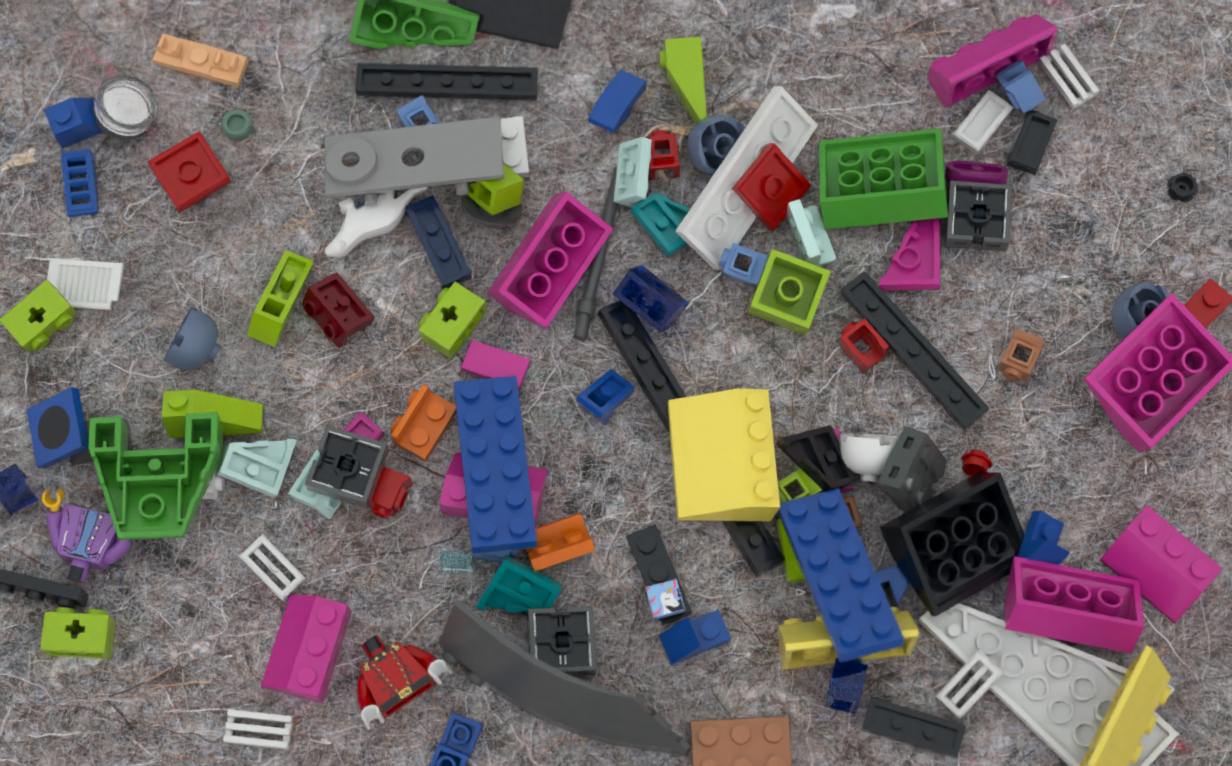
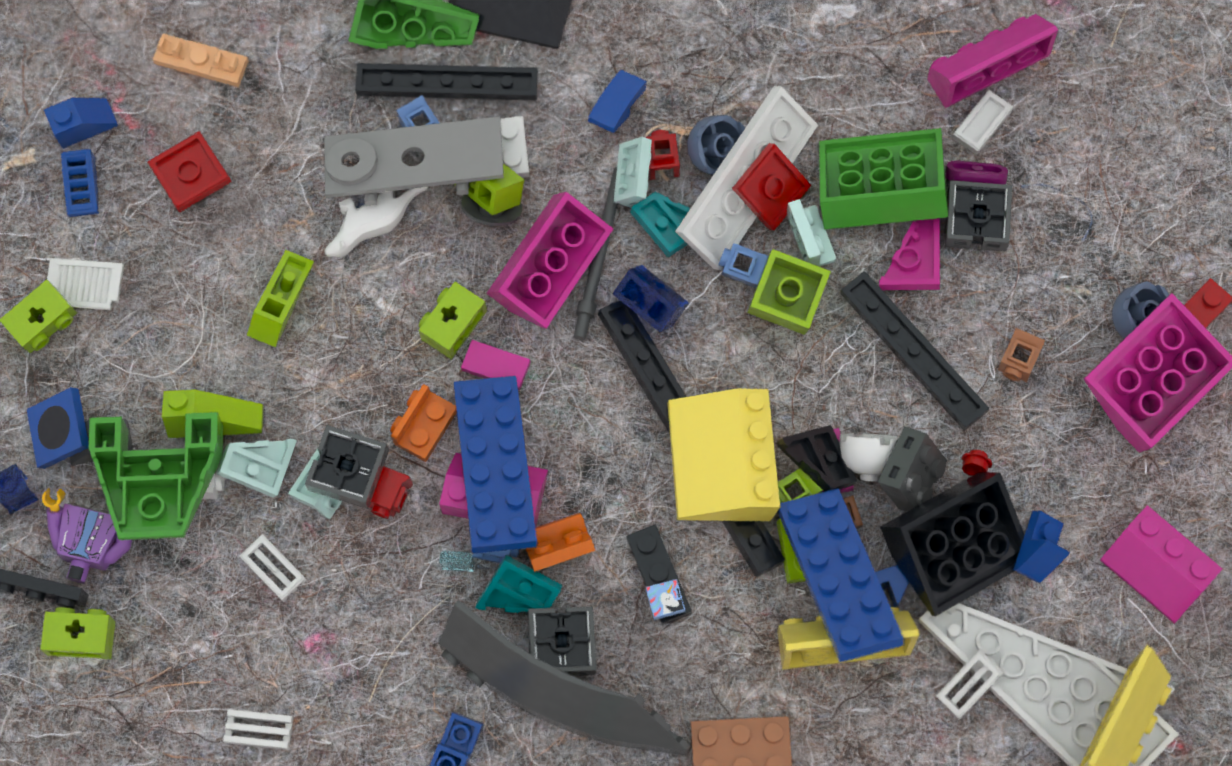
clear piece [92,75,158,140] -> none
sand blue cylinder [163,306,221,370] -> none
sand green tile [221,109,253,141] -> none
dark pink slope [261,595,352,704] -> none
dark red bracket [302,272,374,348] -> none
dark pink tile [343,412,385,441] -> none
red torso [357,635,453,730] -> none
dark blue plate [405,196,472,289] -> none
blue slope [576,369,635,425] -> none
lime slope [659,37,707,124] -> none
blue slope [659,610,731,666] -> none
clear blue brick [824,657,868,715] -> none
red window [839,318,889,374] -> none
black plate [861,697,966,759] -> none
medium blue window [995,59,1046,113] -> none
dark pink slope [1004,556,1144,653] -> none
black tile [1007,110,1058,176] -> none
white tile [1038,43,1099,109] -> none
black plate [1167,173,1198,203] -> none

